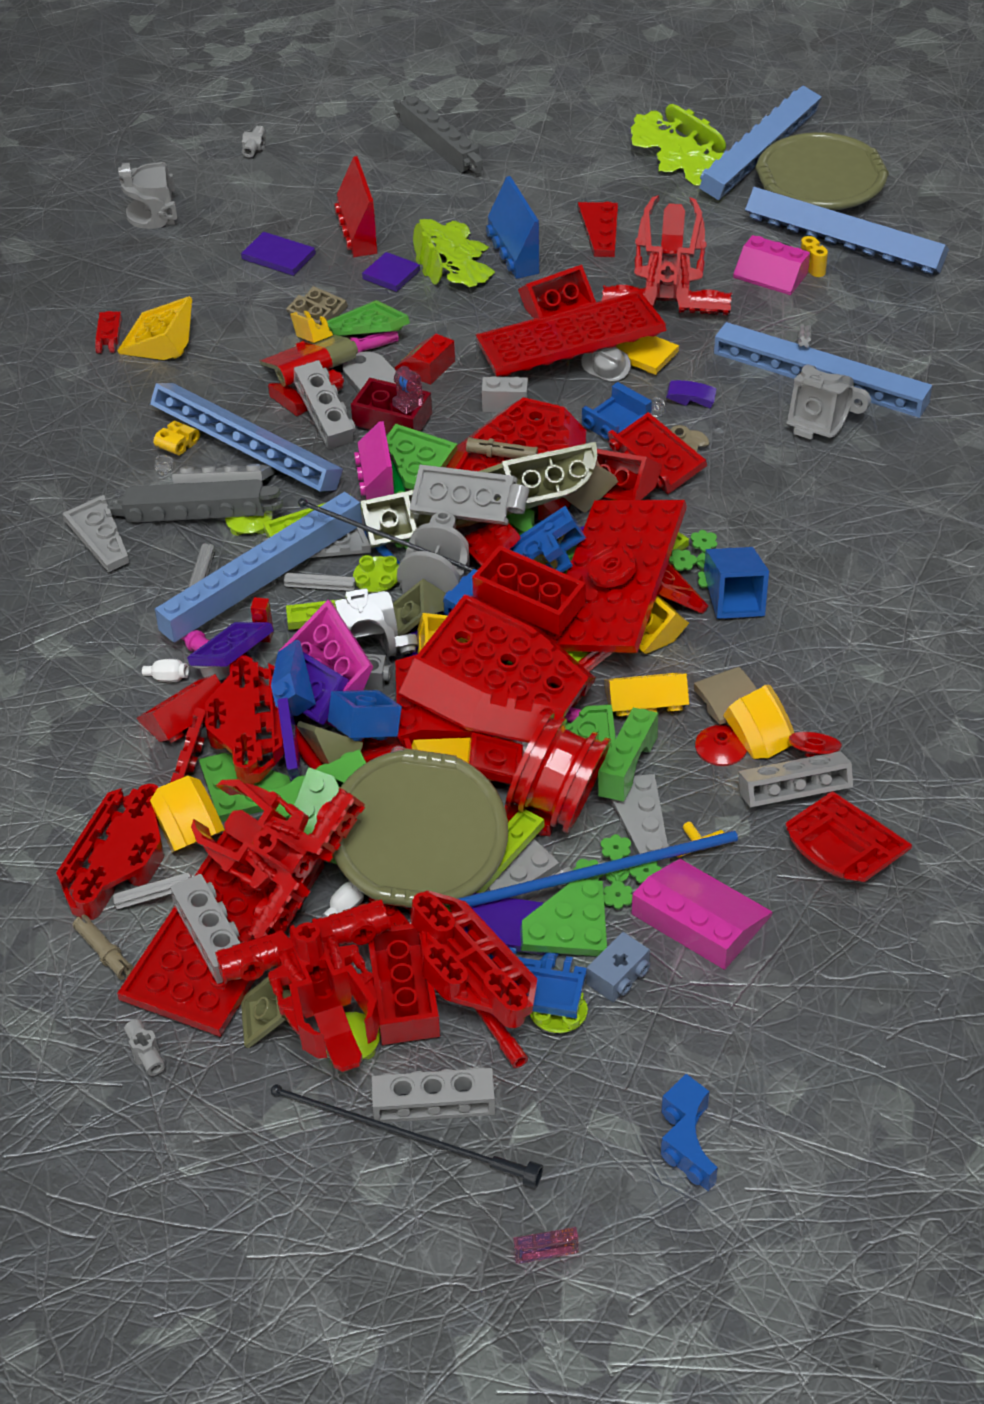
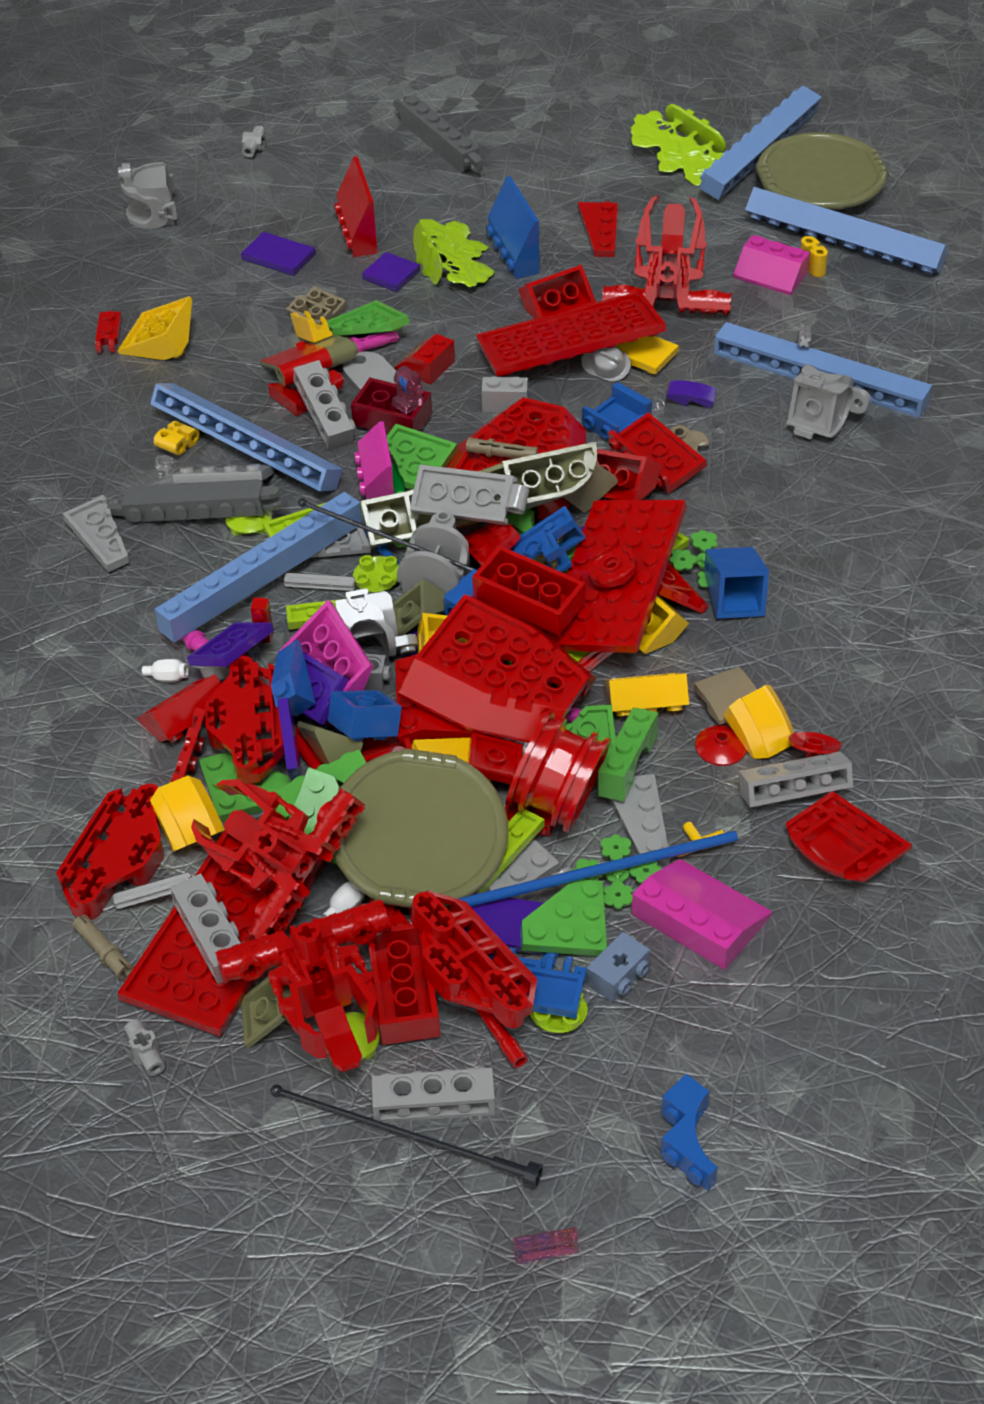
light grey axle [188,543,215,588] -> none

